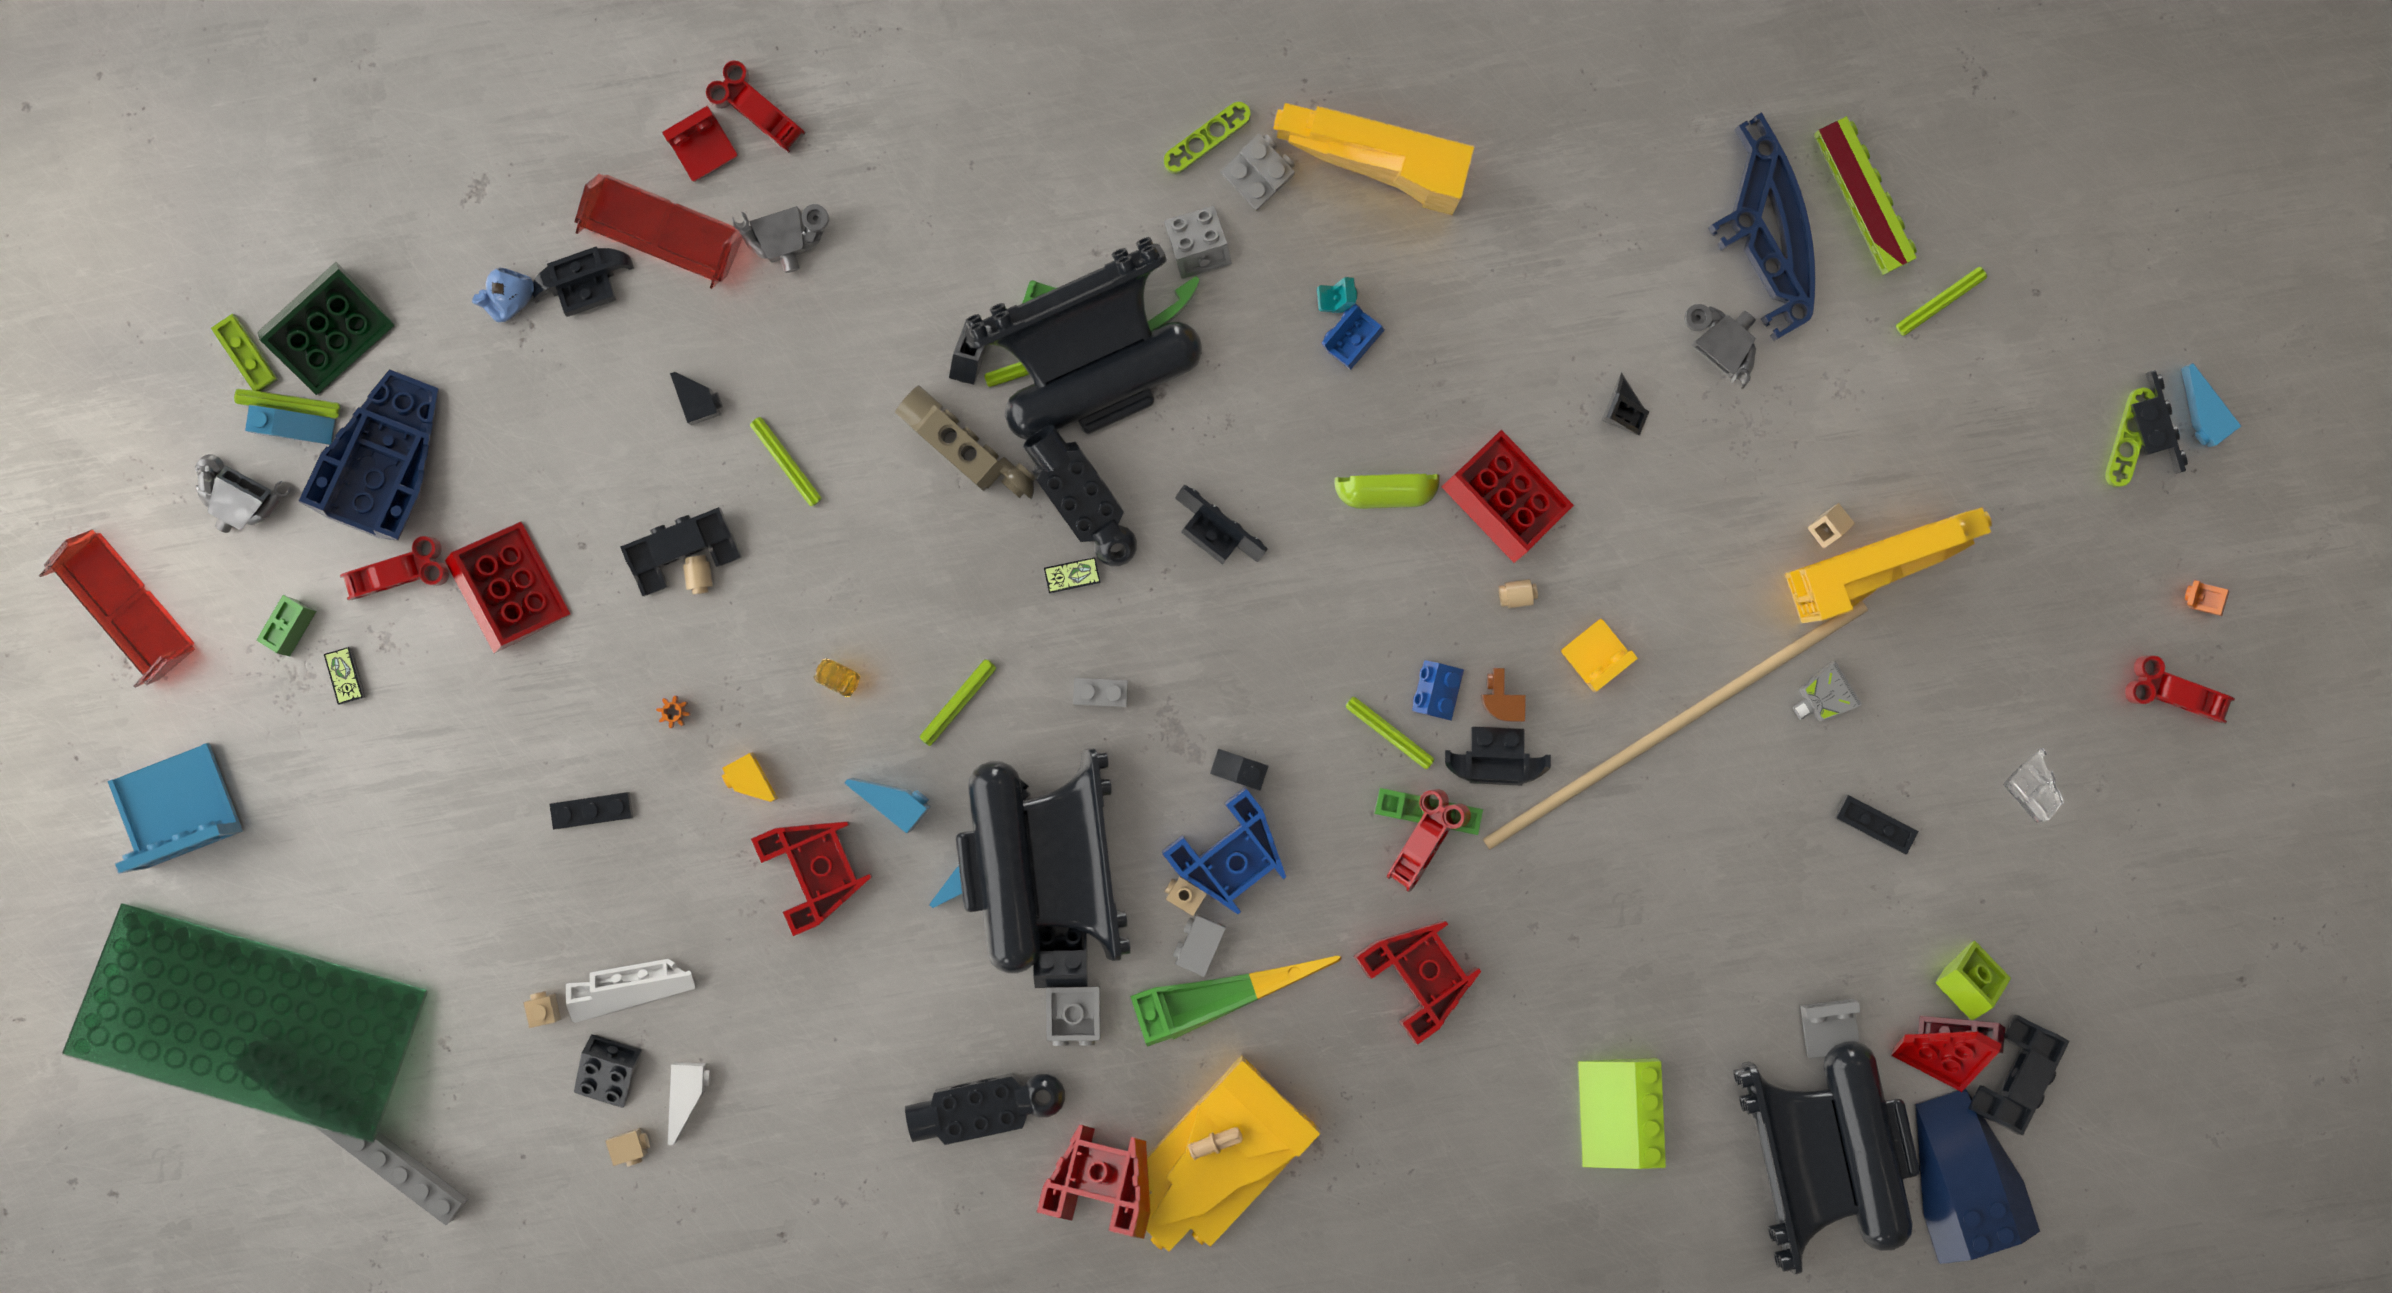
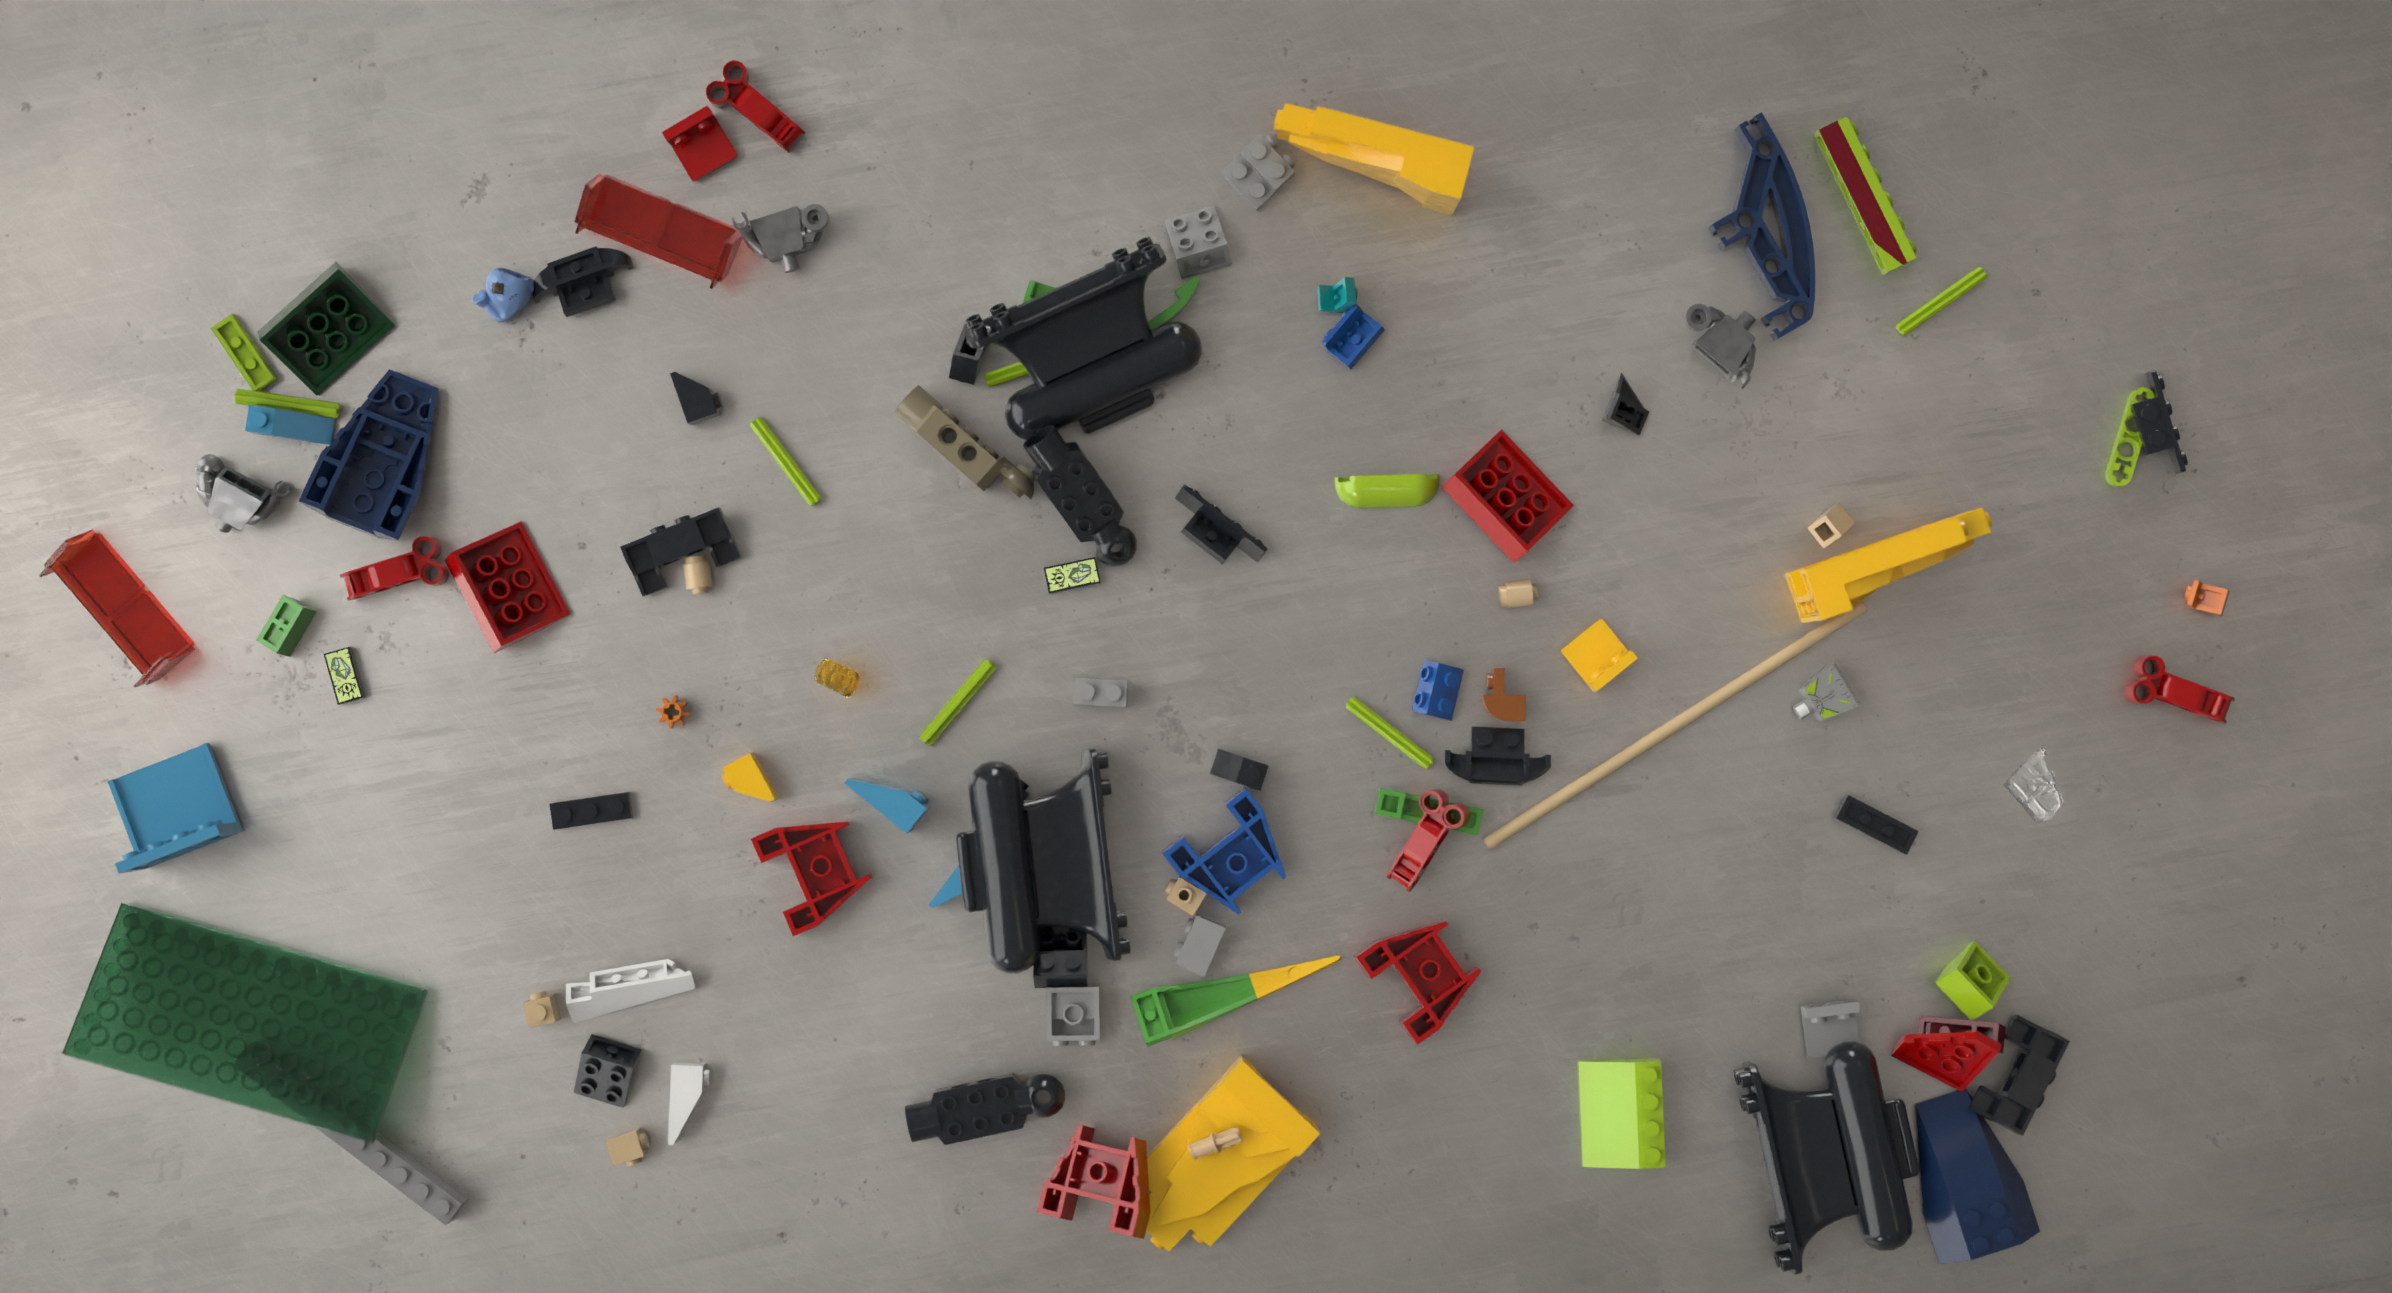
lime beam [1164,102,1250,174] -> none
dark azure slope [2181,363,2241,447] -> none

